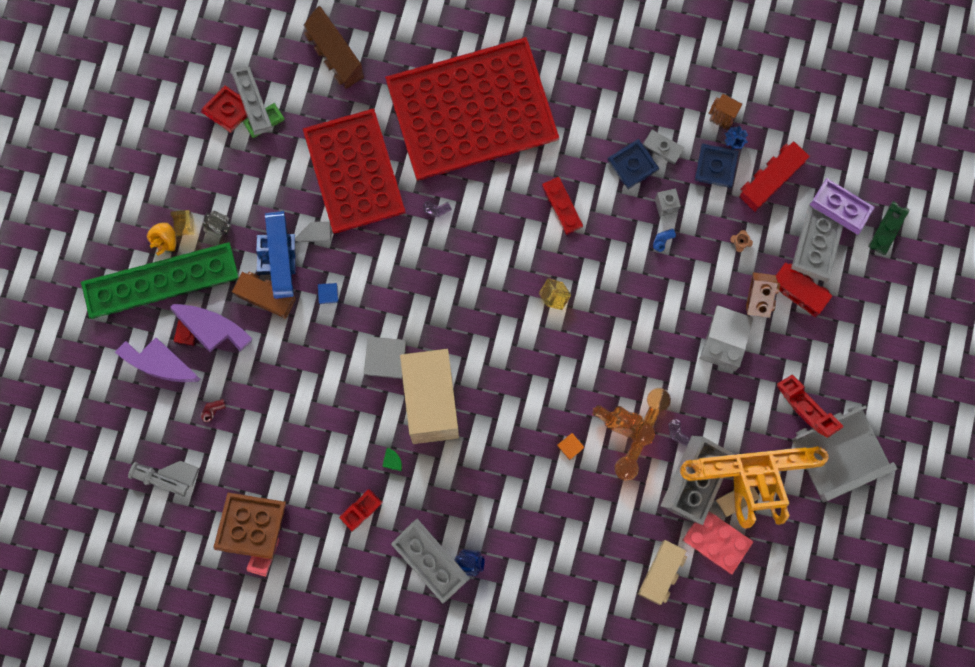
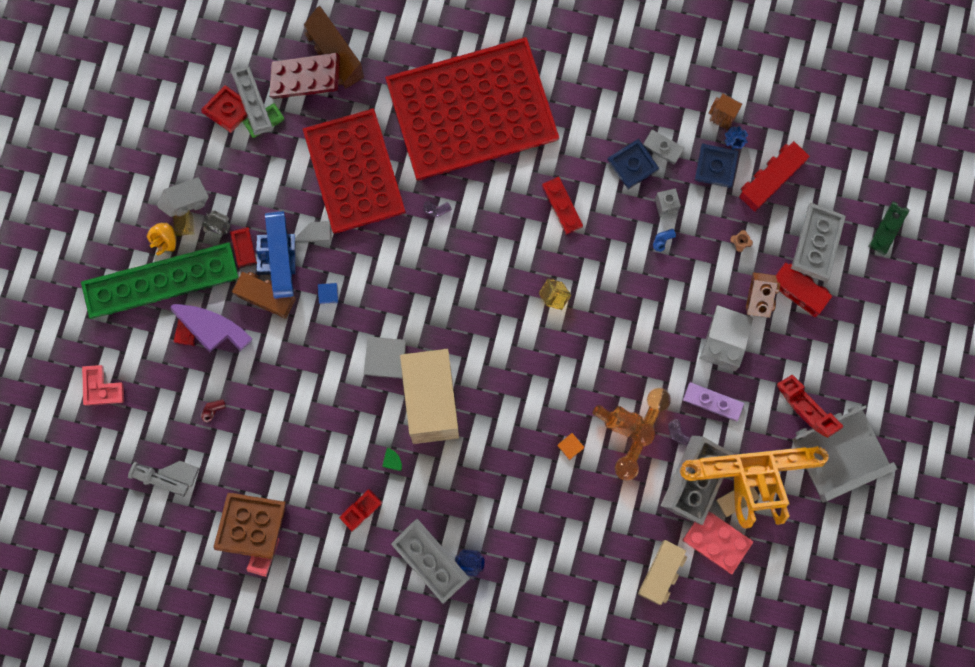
medium lavender slope [115,337,200,382] -> none
medium lavender tile [810,178,875,235] -> none
none -> coral plate [82,365,124,406]
none -> light grey slope [157,177,209,217]
none -> red tile [230,227,257,269]
none -> plate [269,53,340,99]
none -> lavender plate [683,382,744,422]

